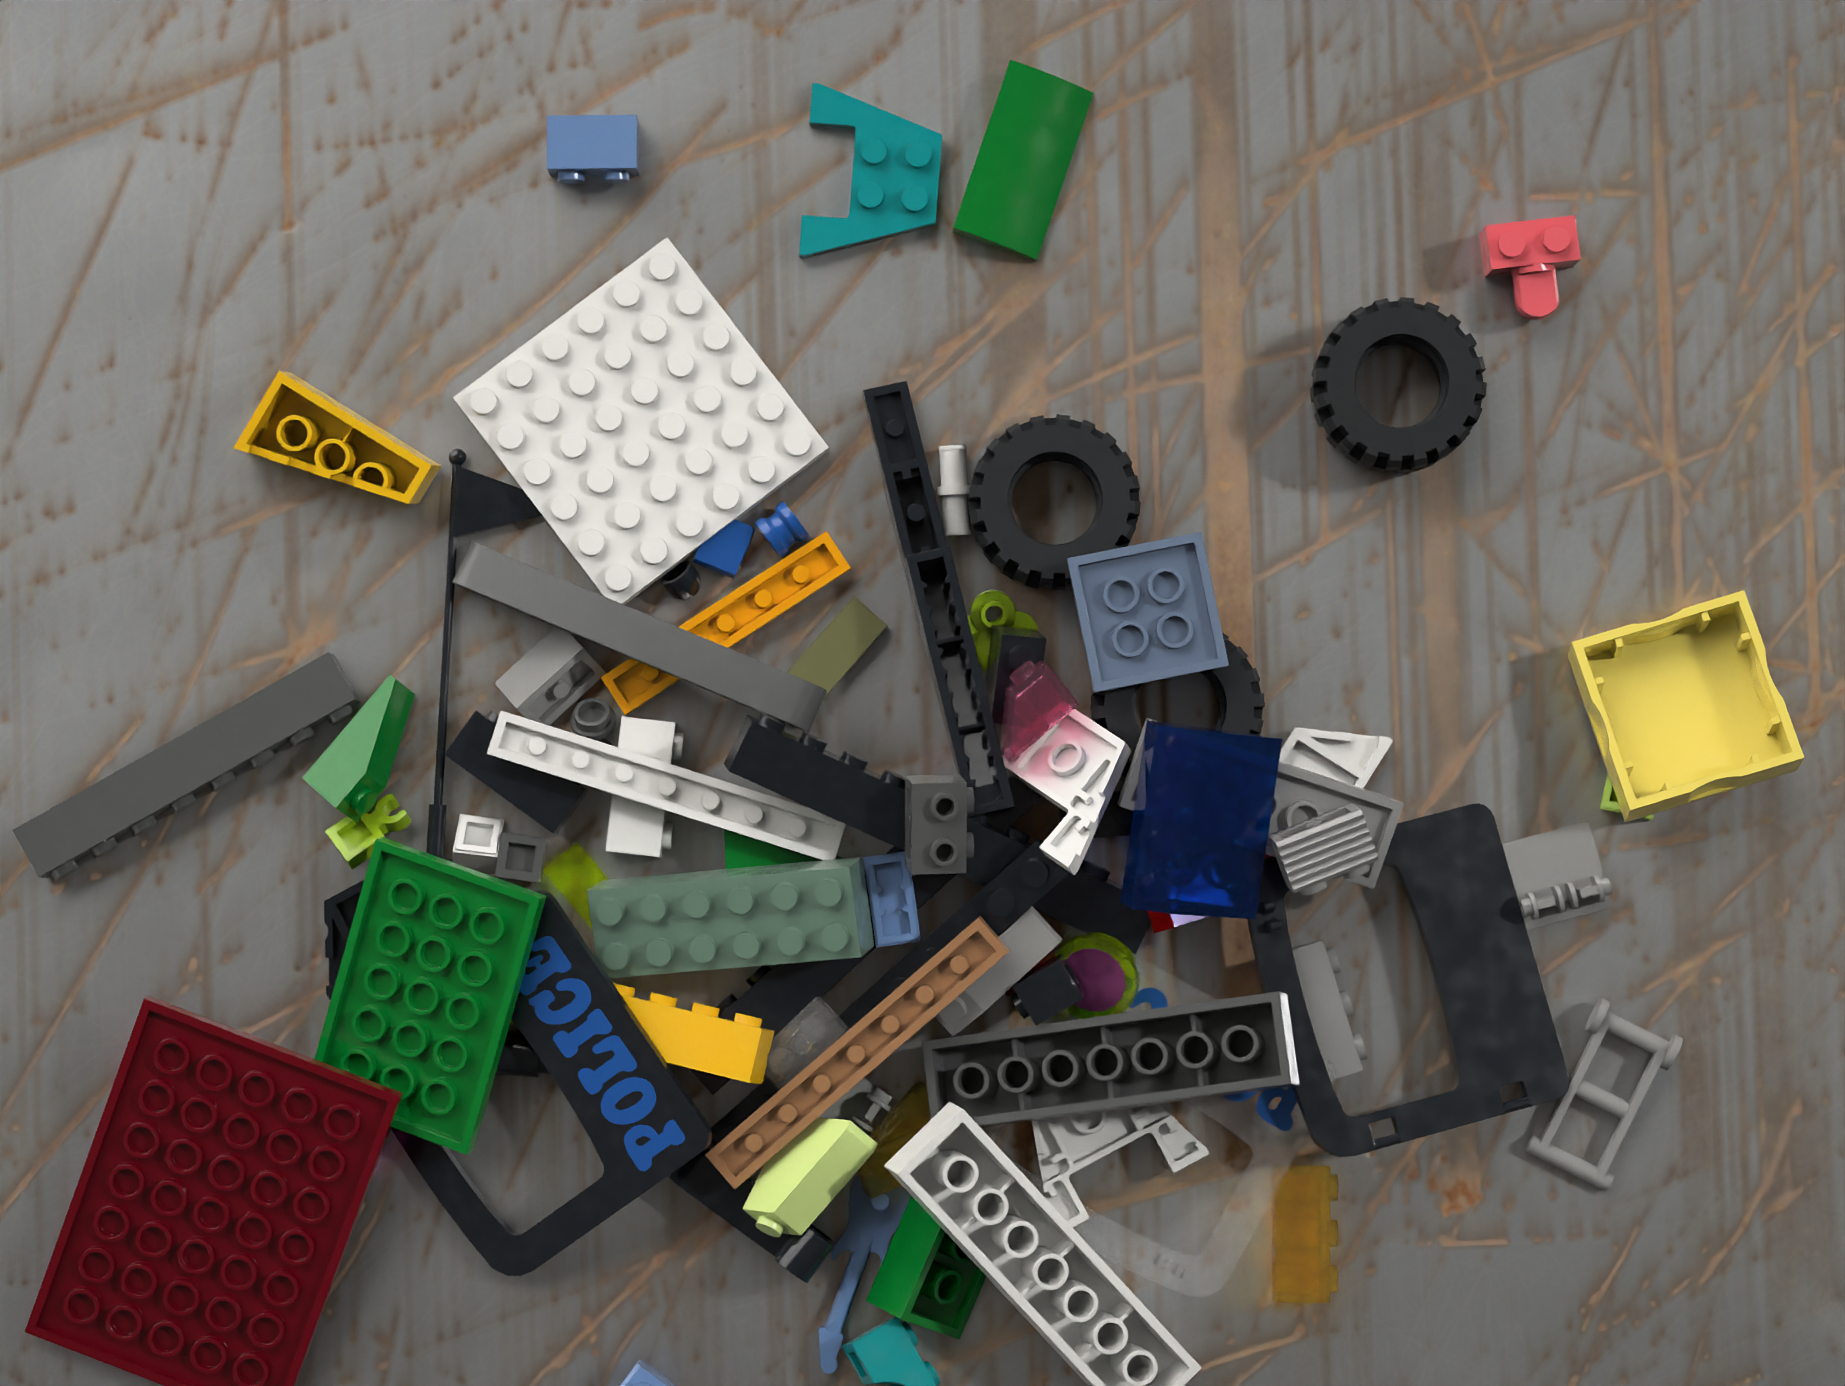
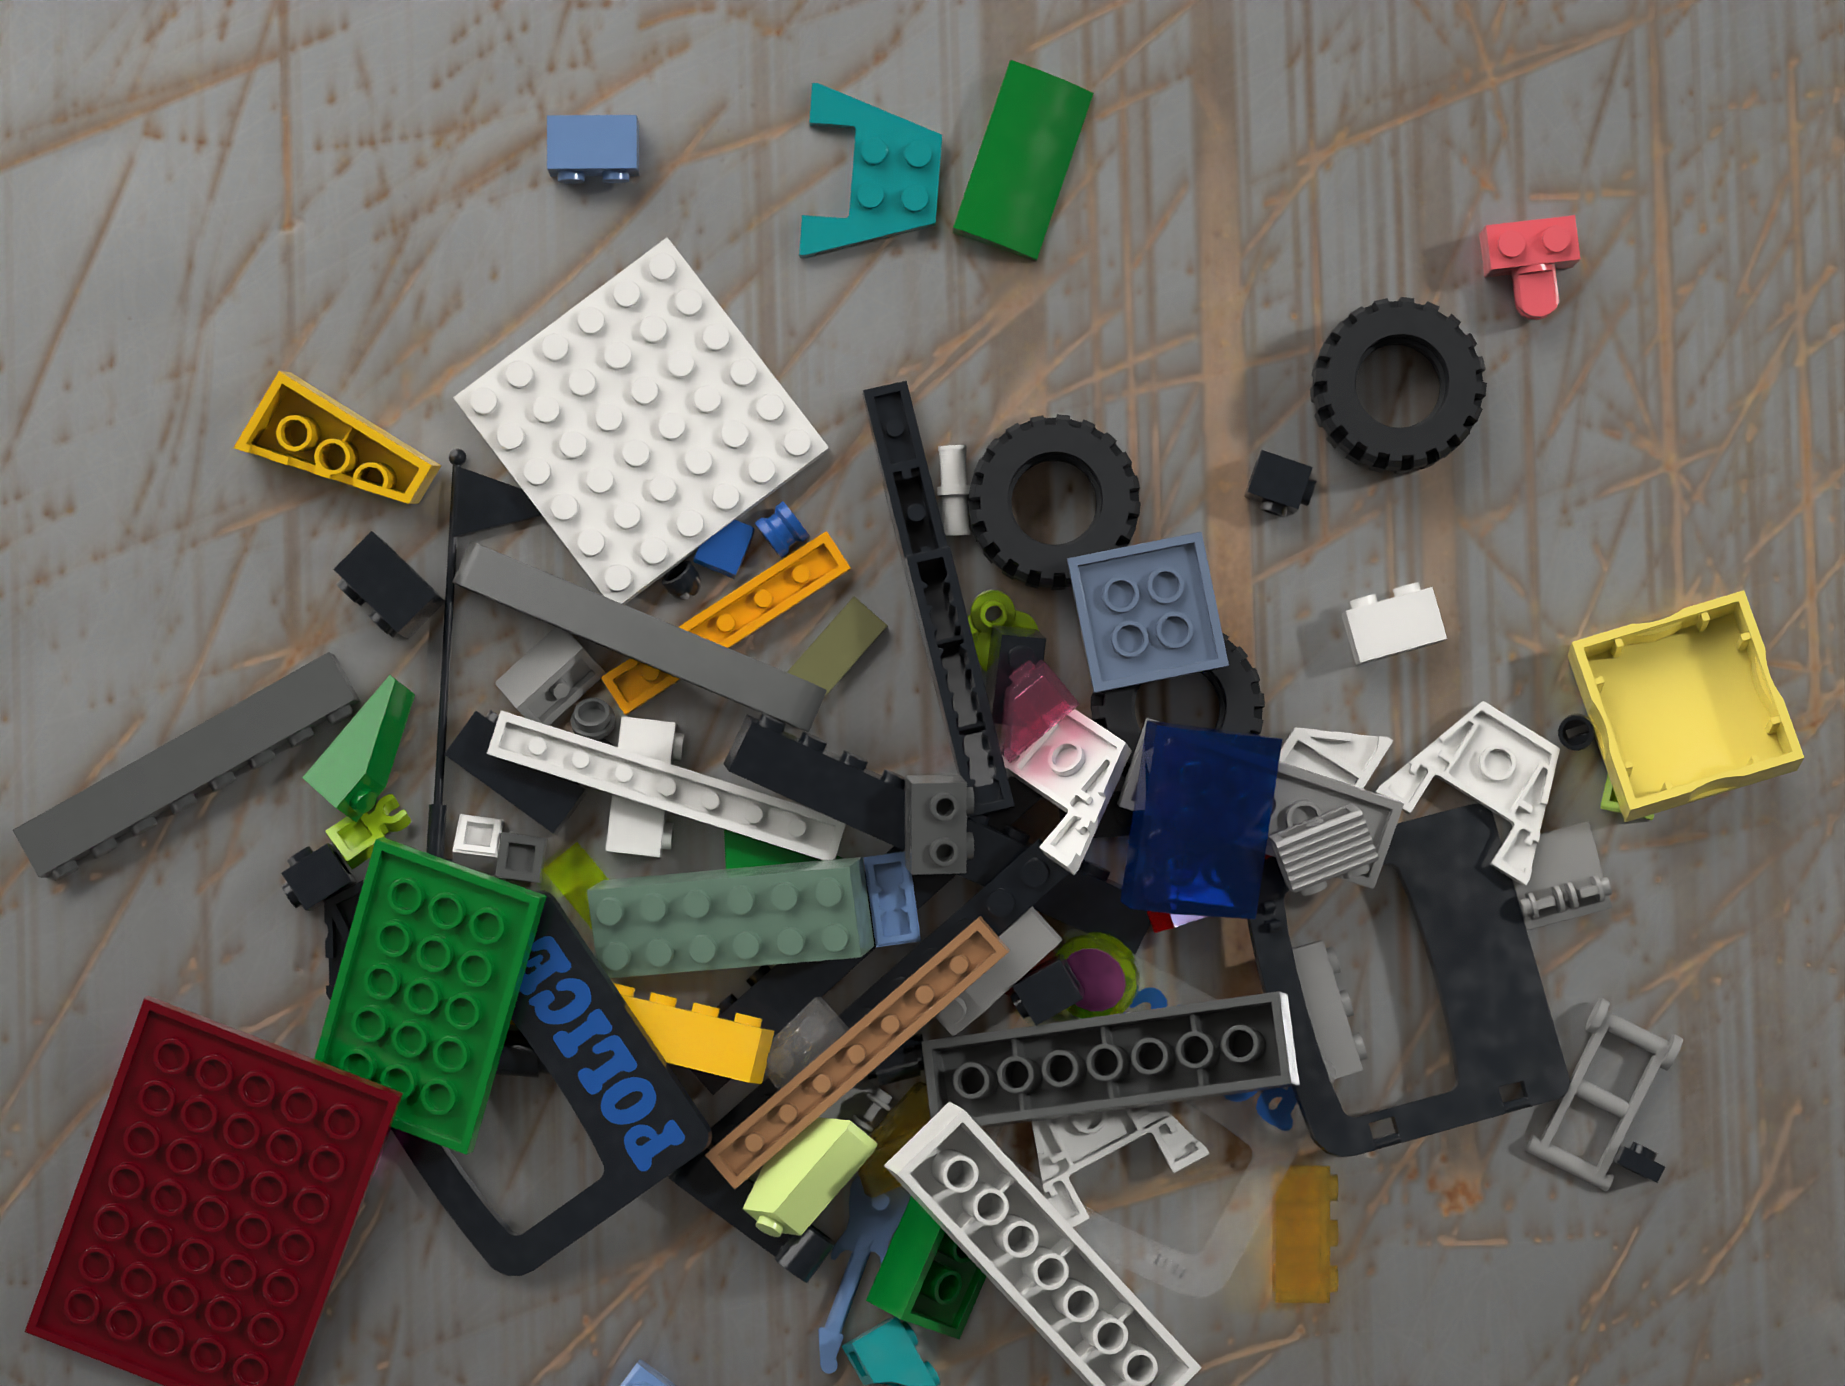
none -> black brick [281,843,357,911]
none -> black brick [333,531,445,639]
none -> black brick [868,1034,925,1086]
none -> black brick [1244,450,1317,517]
none -> white brick [1341,582,1447,665]
none -> white wing [1375,701,1560,886]
none -> black hinge [1558,714,1595,751]
none -> black plate [1613,1141,1665,1183]

